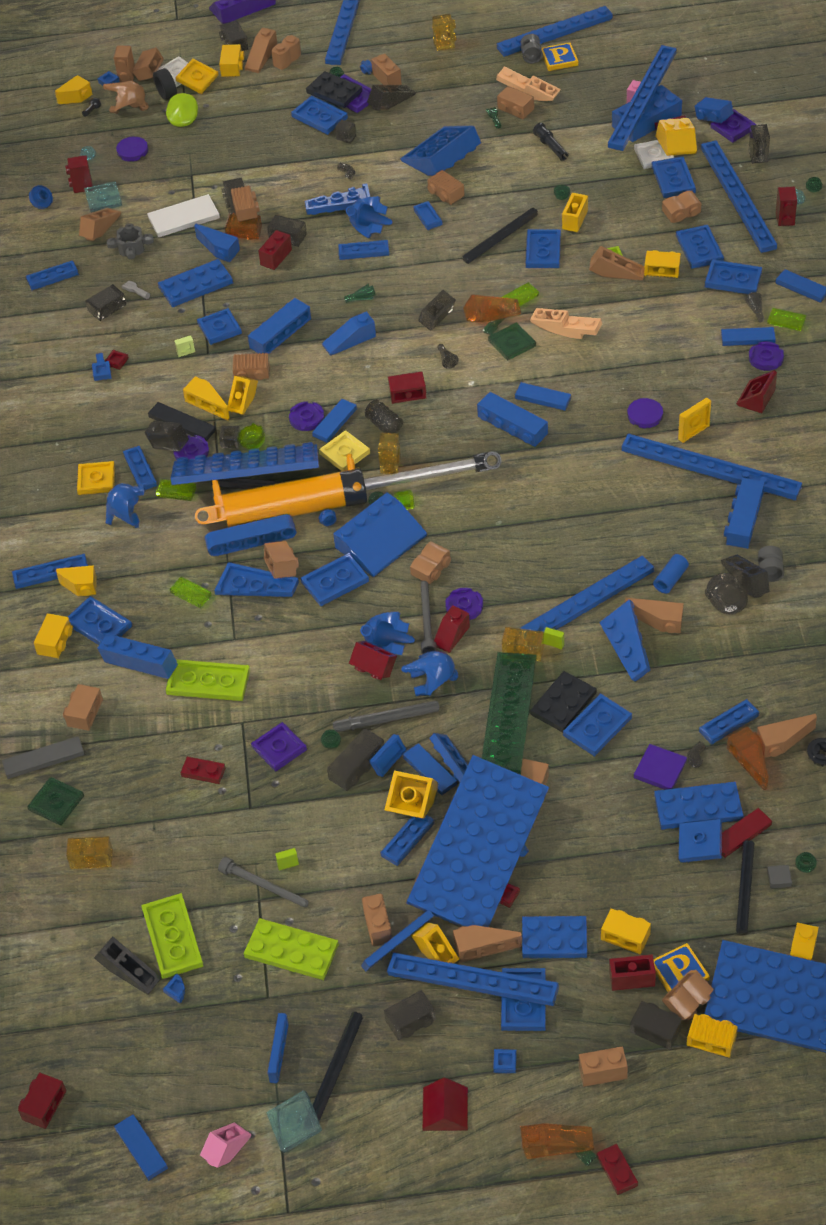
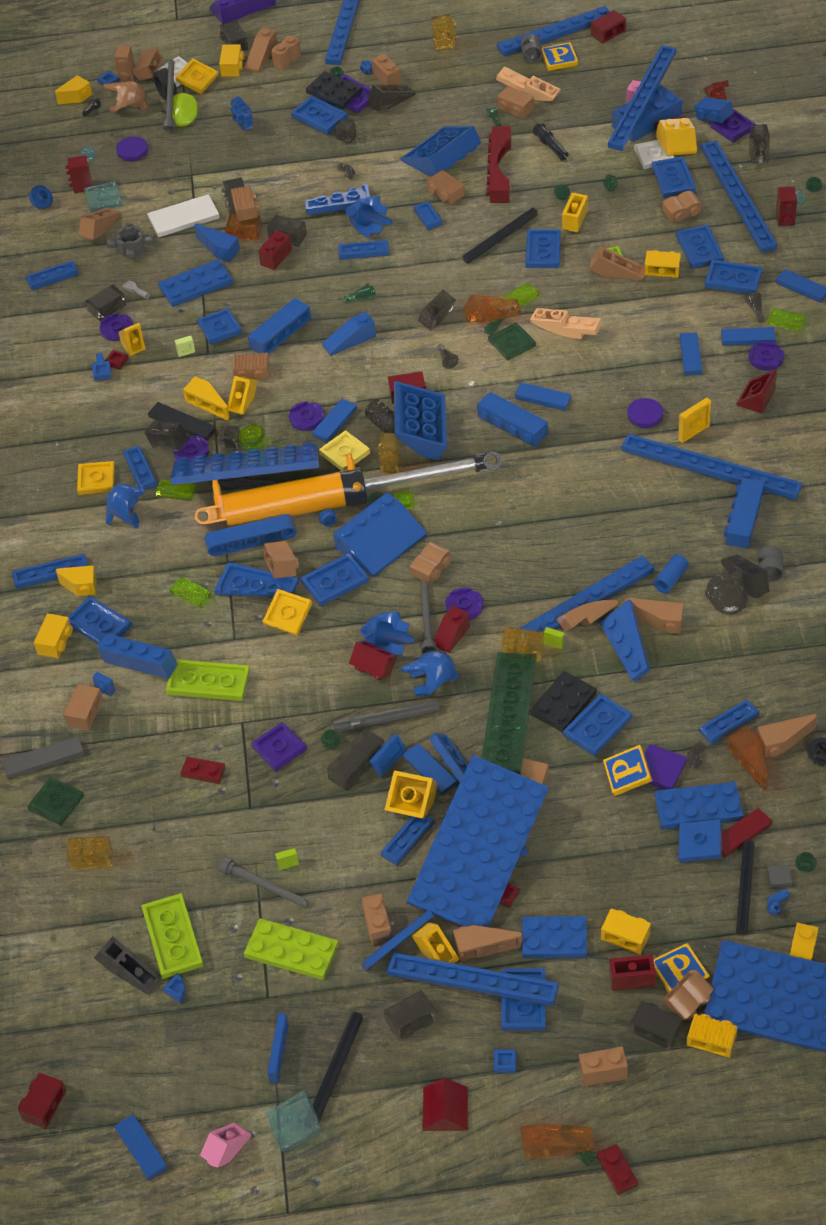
none -> blue plate [92,672,115,696]
none -> dark purple tile [99,313,134,341]
none -> yellow slope [119,323,145,356]
none -> dark grey piece [163,60,175,131]
none -> blue gear [230,96,253,131]
none -> yellow tile [262,589,313,636]
none -> blue slope [394,381,447,461]
none -> dark red arch [486,126,511,203]
none -> medium nougat slope [556,600,619,631]
none -> dark red brick [591,10,626,44]
none -> clear green plate [603,175,618,191]
none -> tile [603,745,652,796]
none -> blue tile [680,333,702,375]
none -> clear red slope [704,80,729,100]
none -> blue arm [767,888,790,915]

